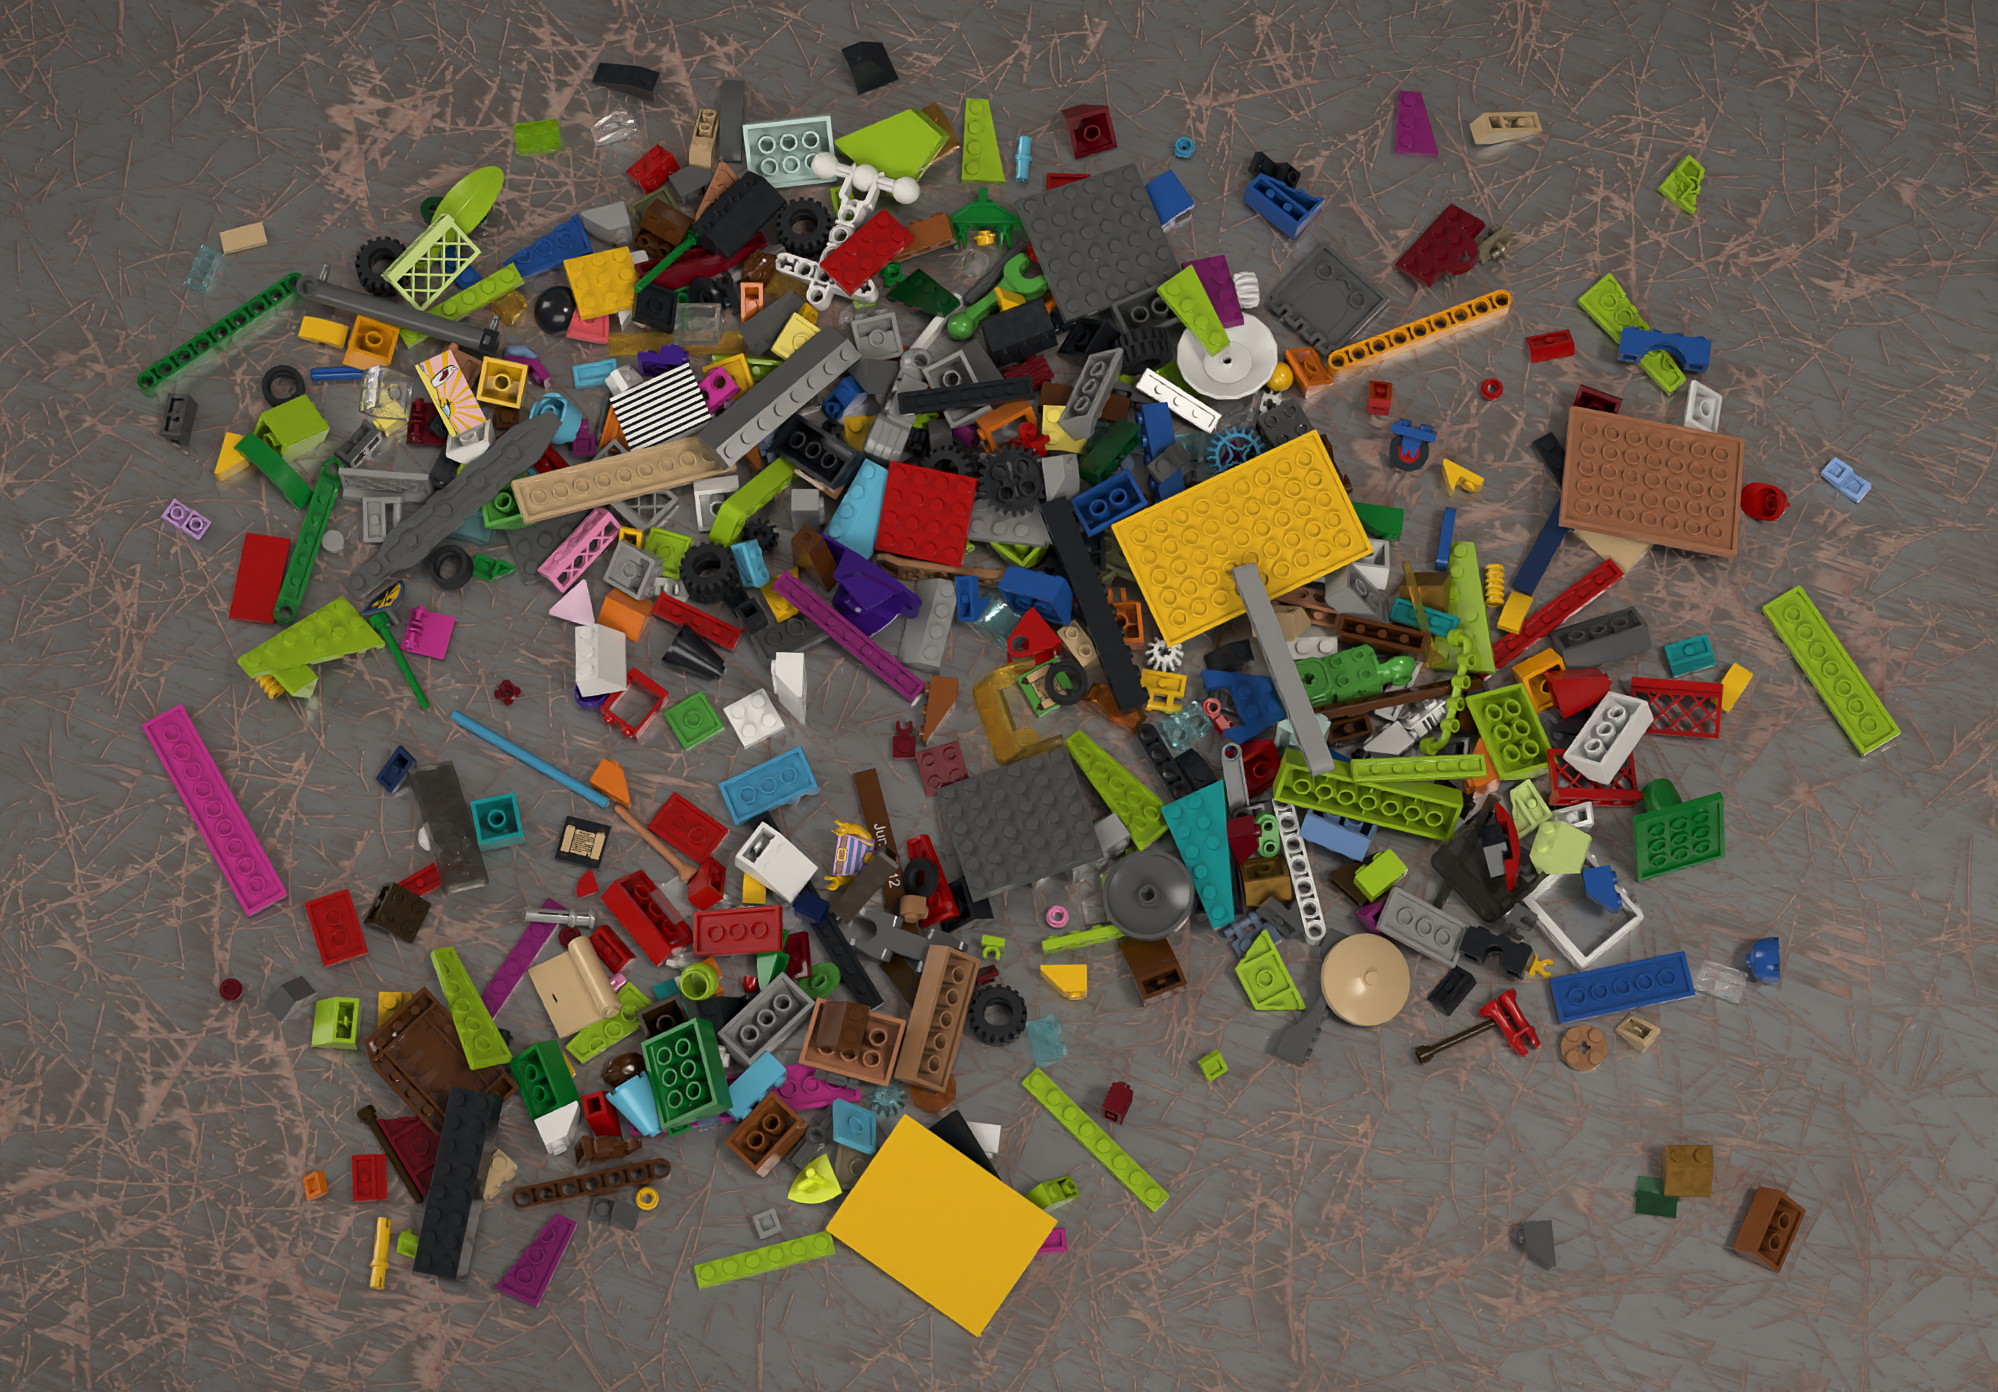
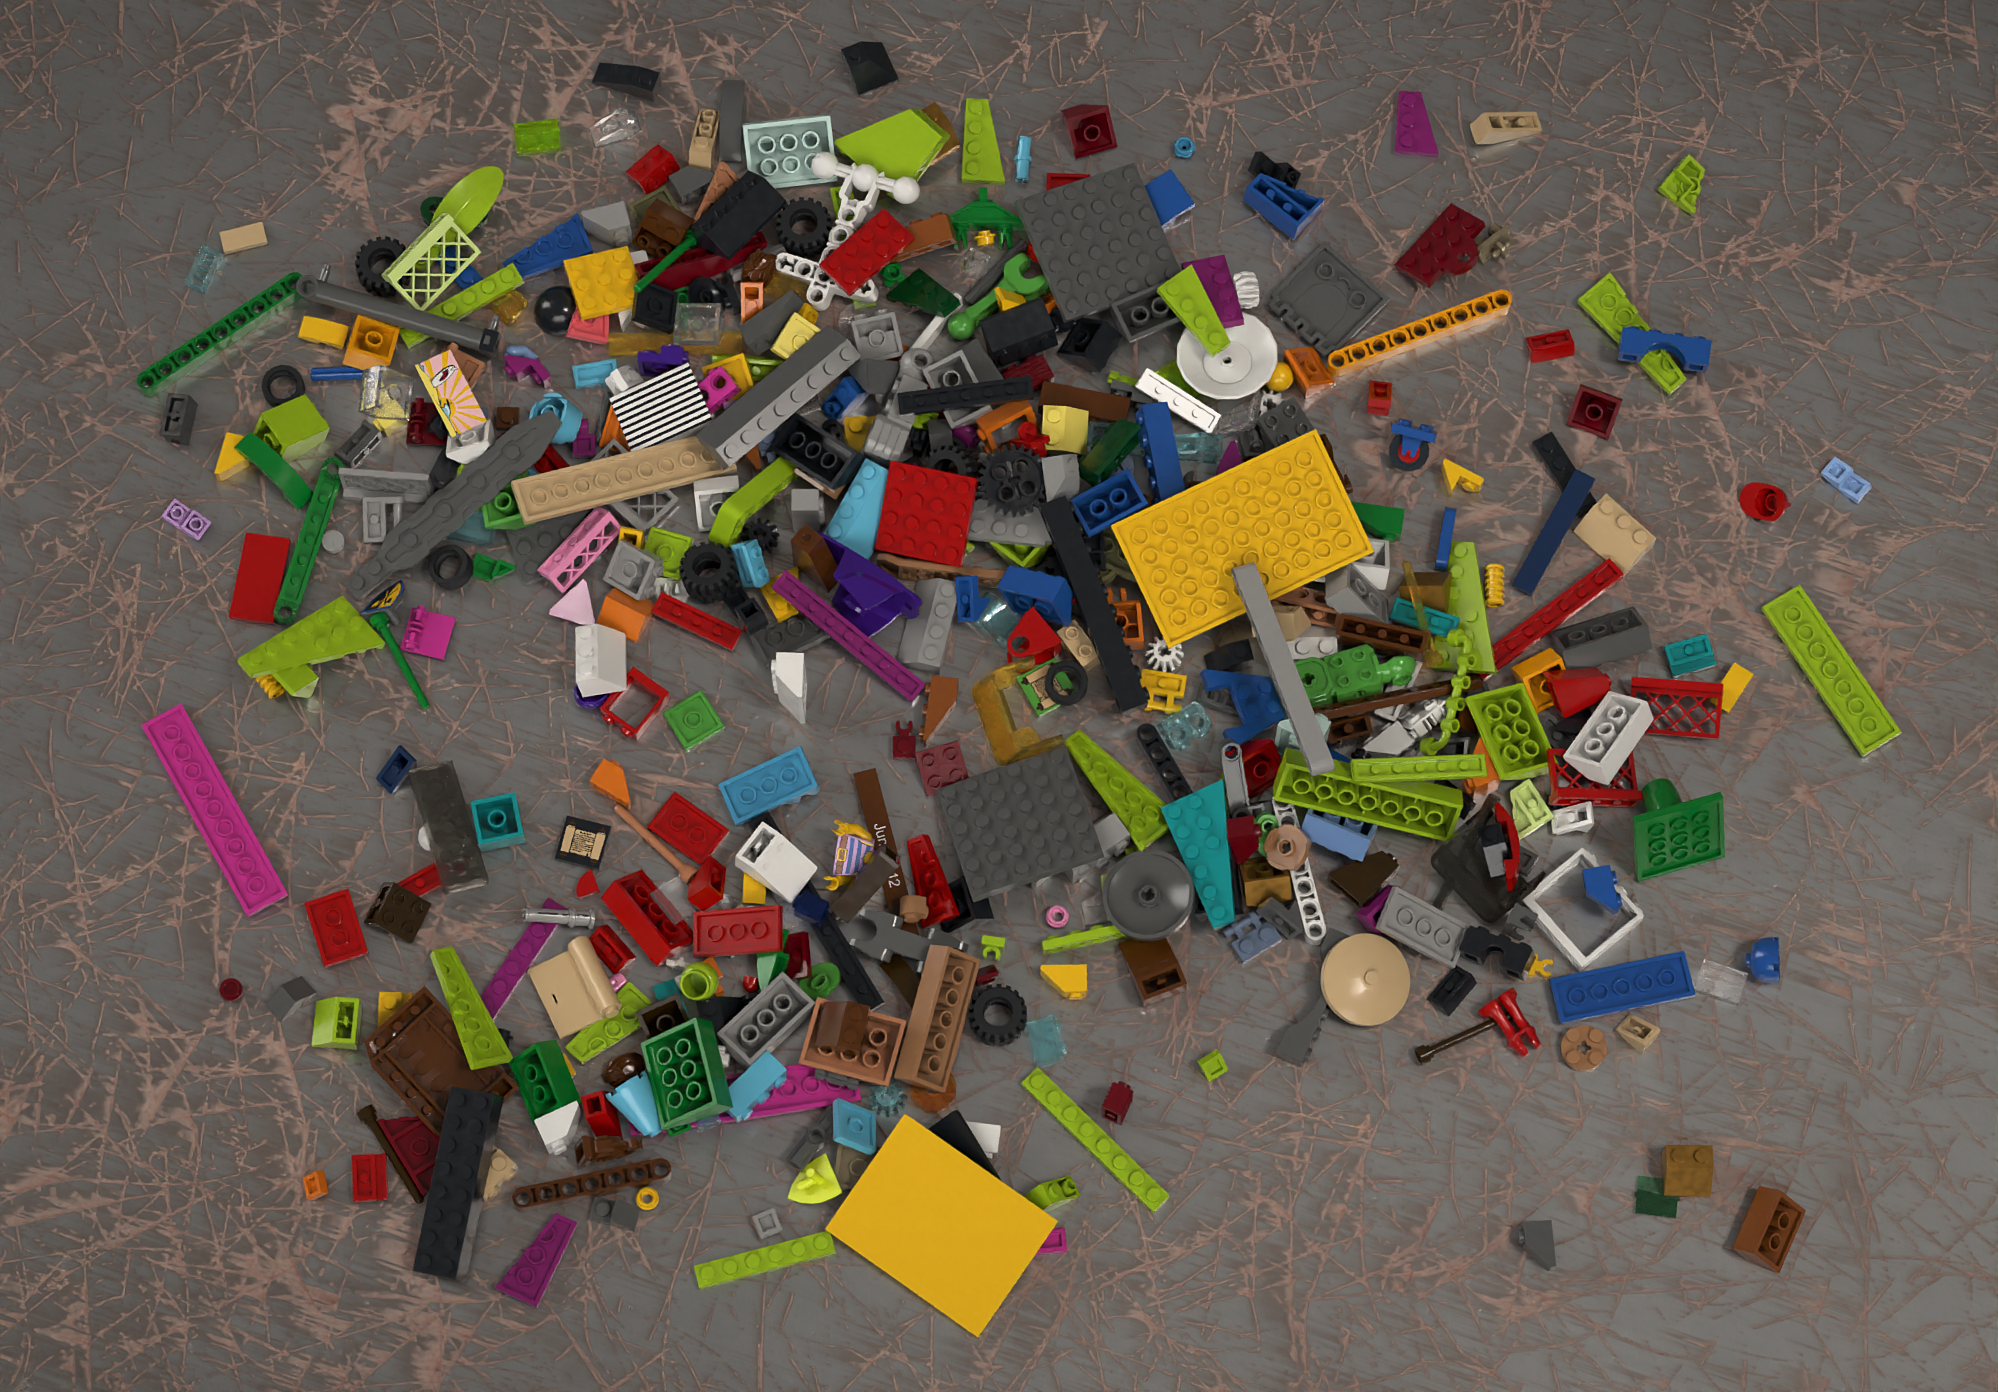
yellow pin [369,1217,392,1290] -> none
lime tile [396,1229,420,1259] -> none
dark azure piece [450,709,610,809] -> none
yellow slope [476,356,528,409] -> none
dark red plate [494,680,521,706] -> none
dark red plate [559,926,582,949] -> none
black cone [661,623,726,680] -> none
white plate [723,688,785,749] -> none
dark orange slope [724,1090,810,1178] -> none
black tyre [903,858,939,898] -> none
light grey slope [1058,347,1123,441] -> none
clear orange brick [1082,682,1147,735] -> none
black tyre [1113,327,1174,375] -> none
dark grey slope [1145,441,1193,485] -> none
black slope [1174,748,1217,792] -> none
red plate [1201,698,1233,738] -> none
dark azure gear [1206,426,1266,476] -> none
lime wing [1234,929,1306,1010] -> none
lime brick [1353,848,1408,903] -> none
red plate [1481,378,1503,400] -> none
yellow slope [1497,591,1533,635] -> none
yellowish green slope [1529,821,1592,874] -> none
nougat plate [1559,406,1745,559] -> none
white slope [1682,380,1722,433] -> none
none -> medium nougat plate [1264,824,1311,871]

